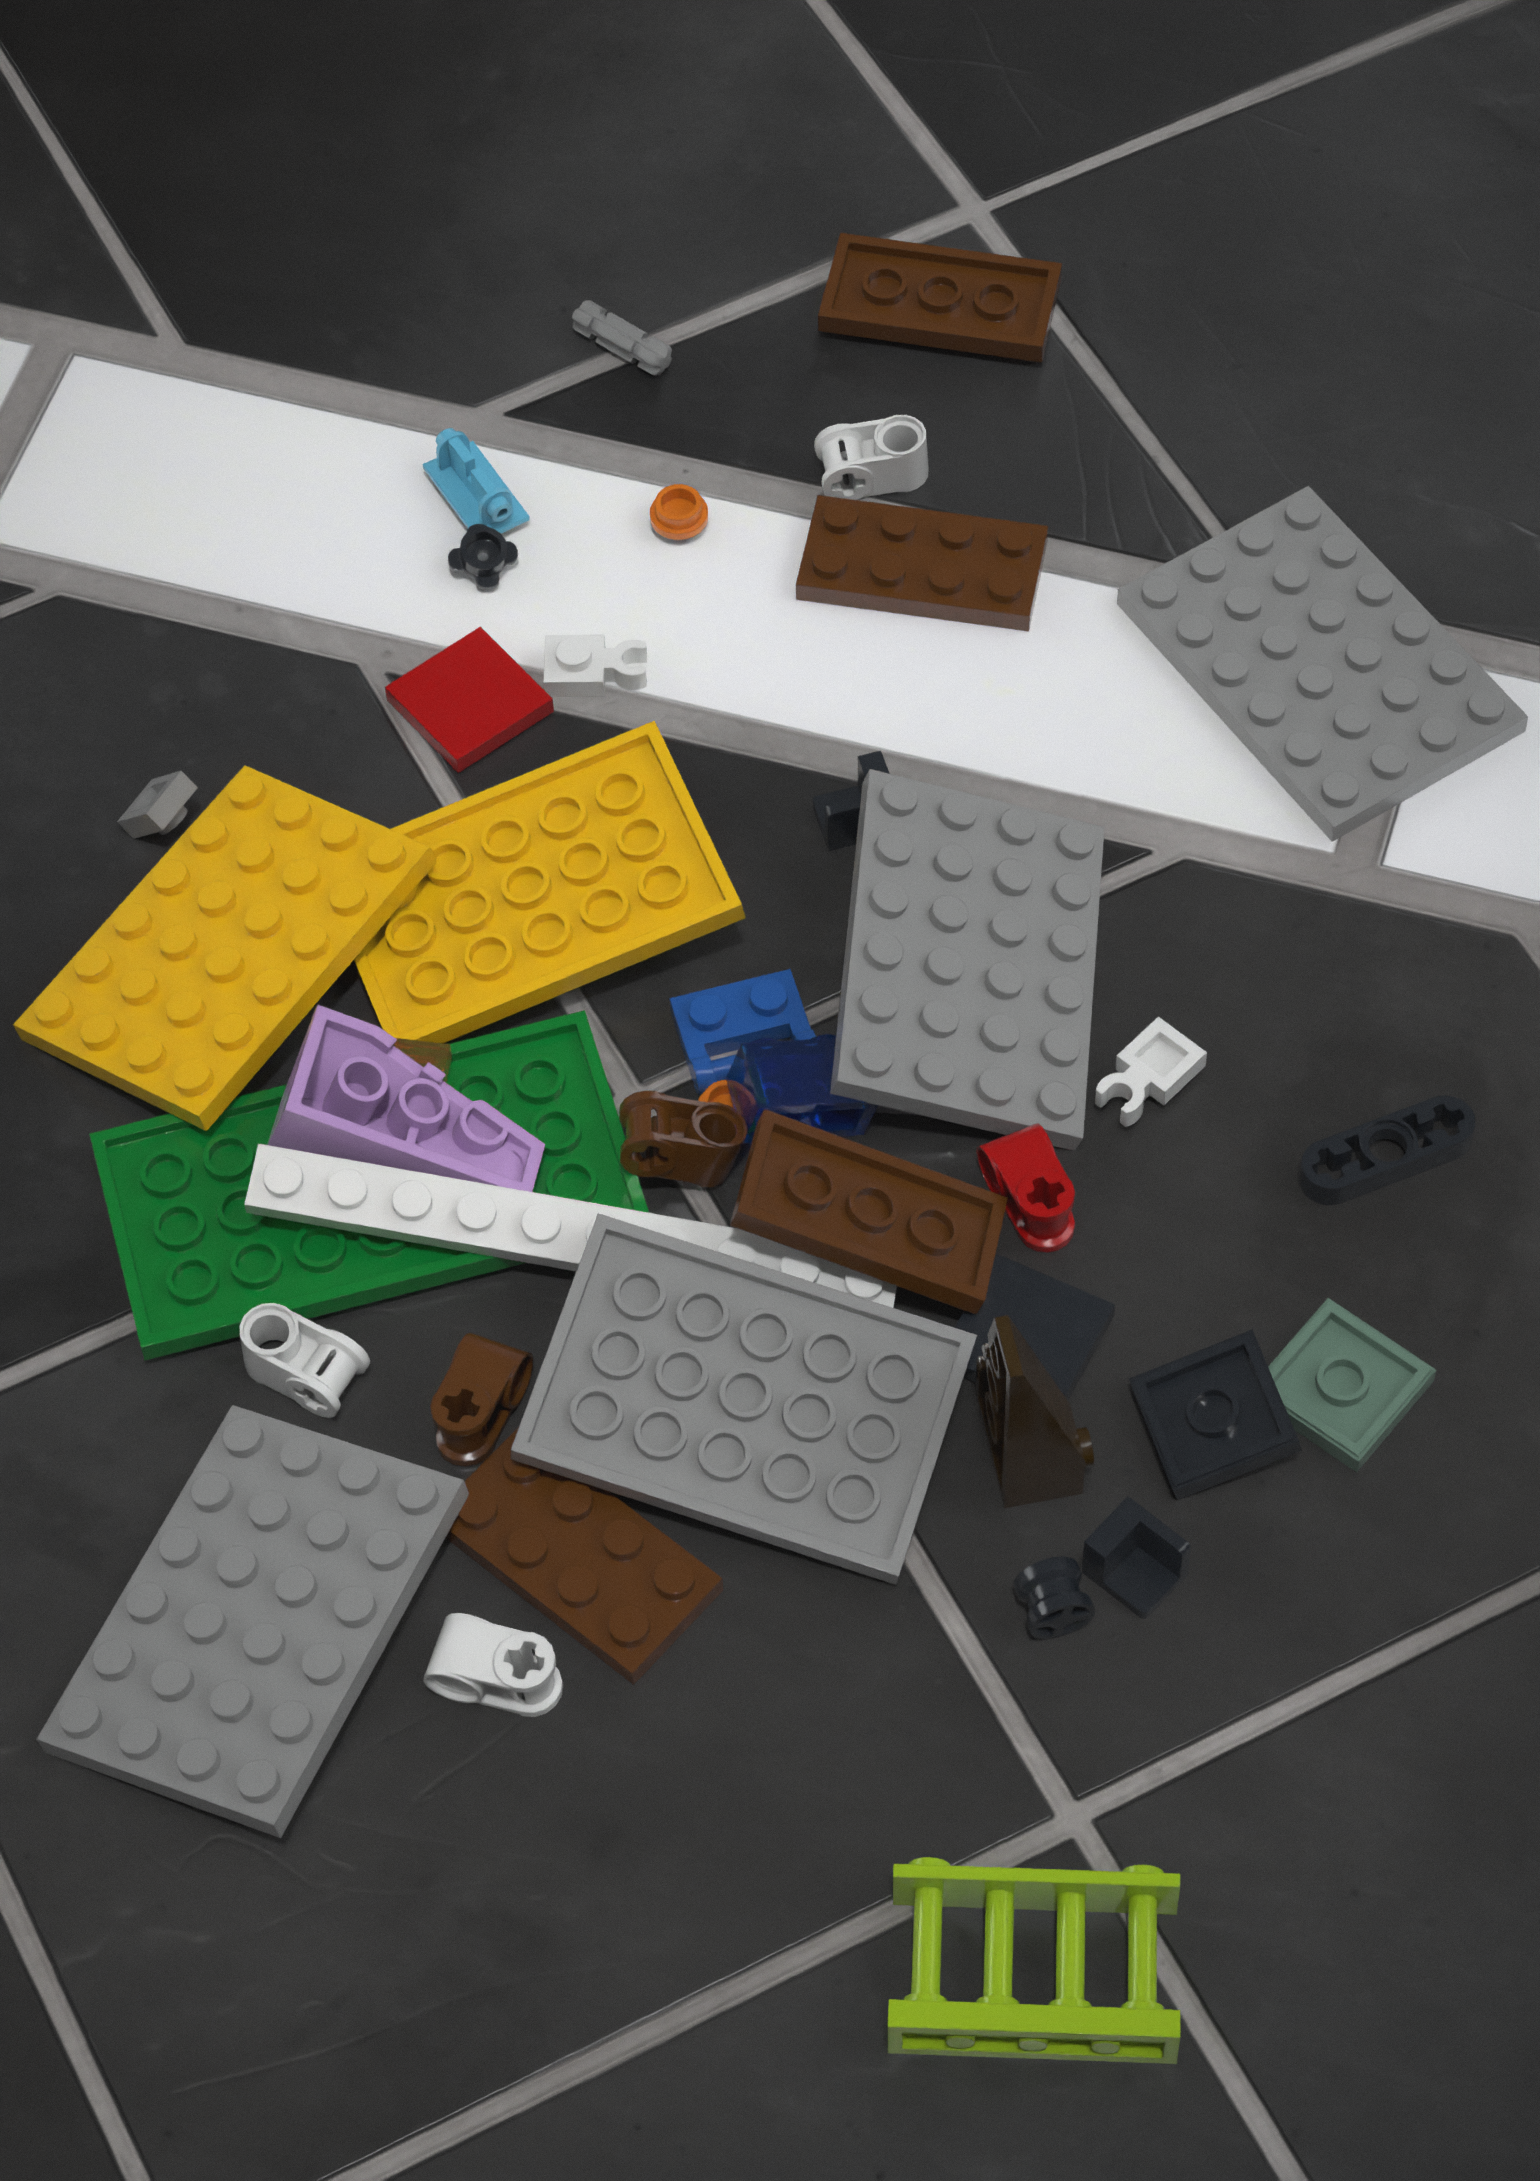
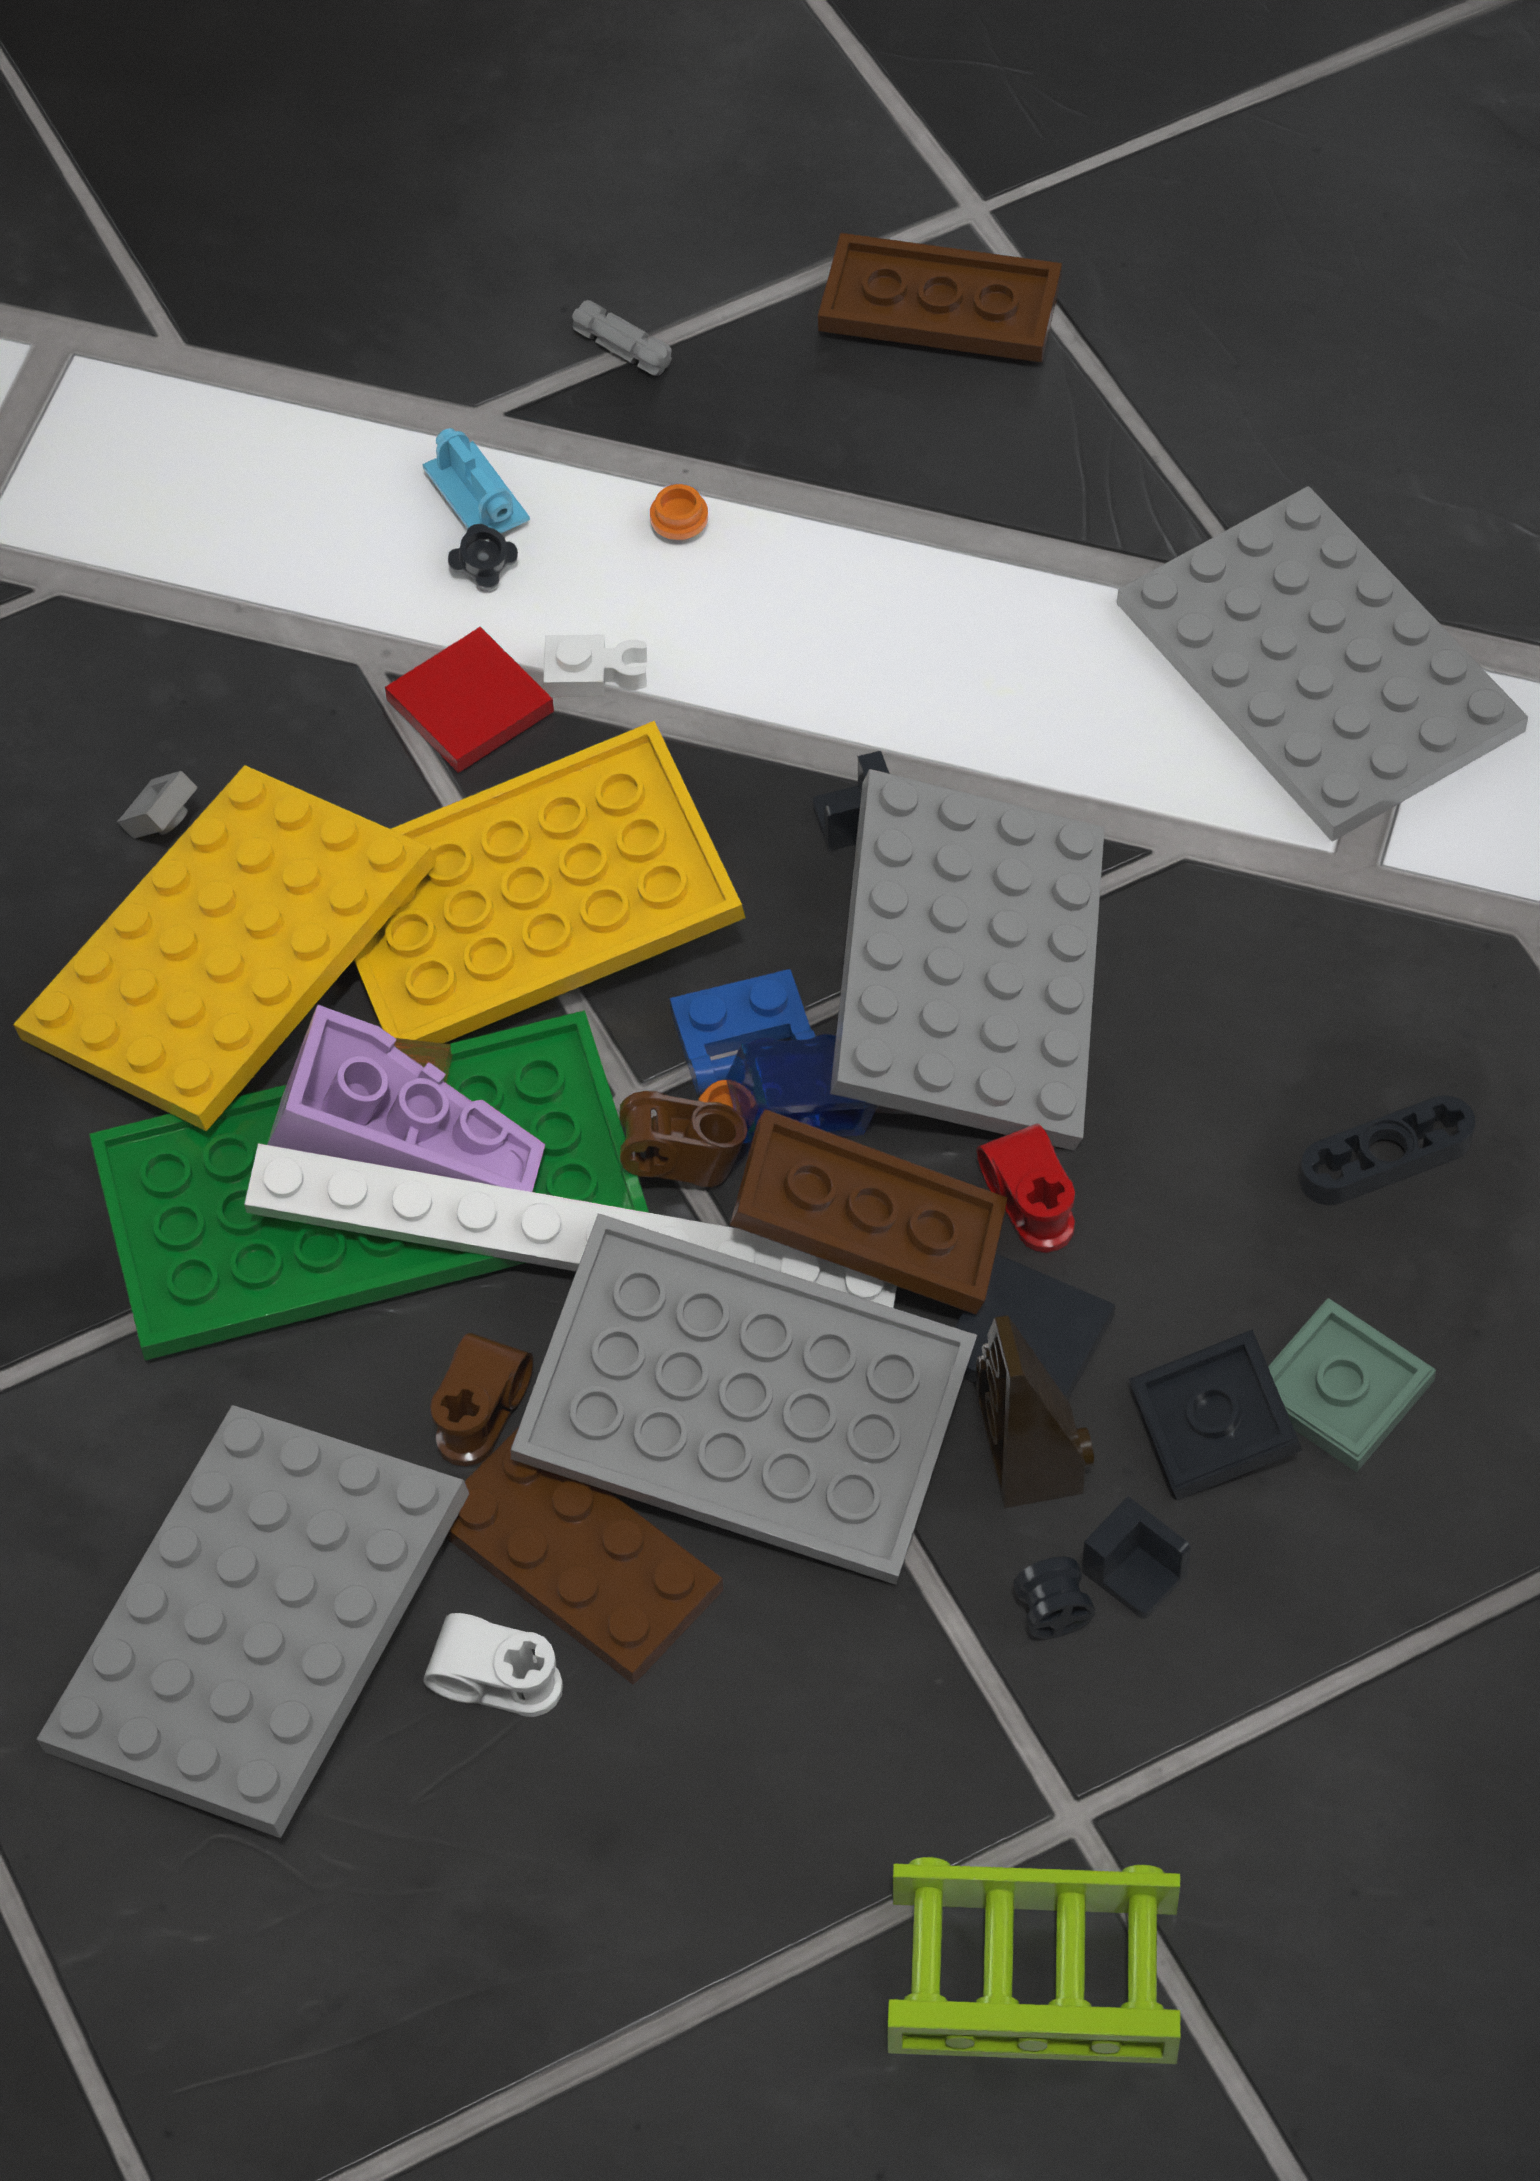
white piece [240,1303,370,1418] -> none
reddish brown plate [796,495,1048,632] -> none
white piece [814,415,929,500] -> none
white plate [1095,1016,1207,1127] -> none

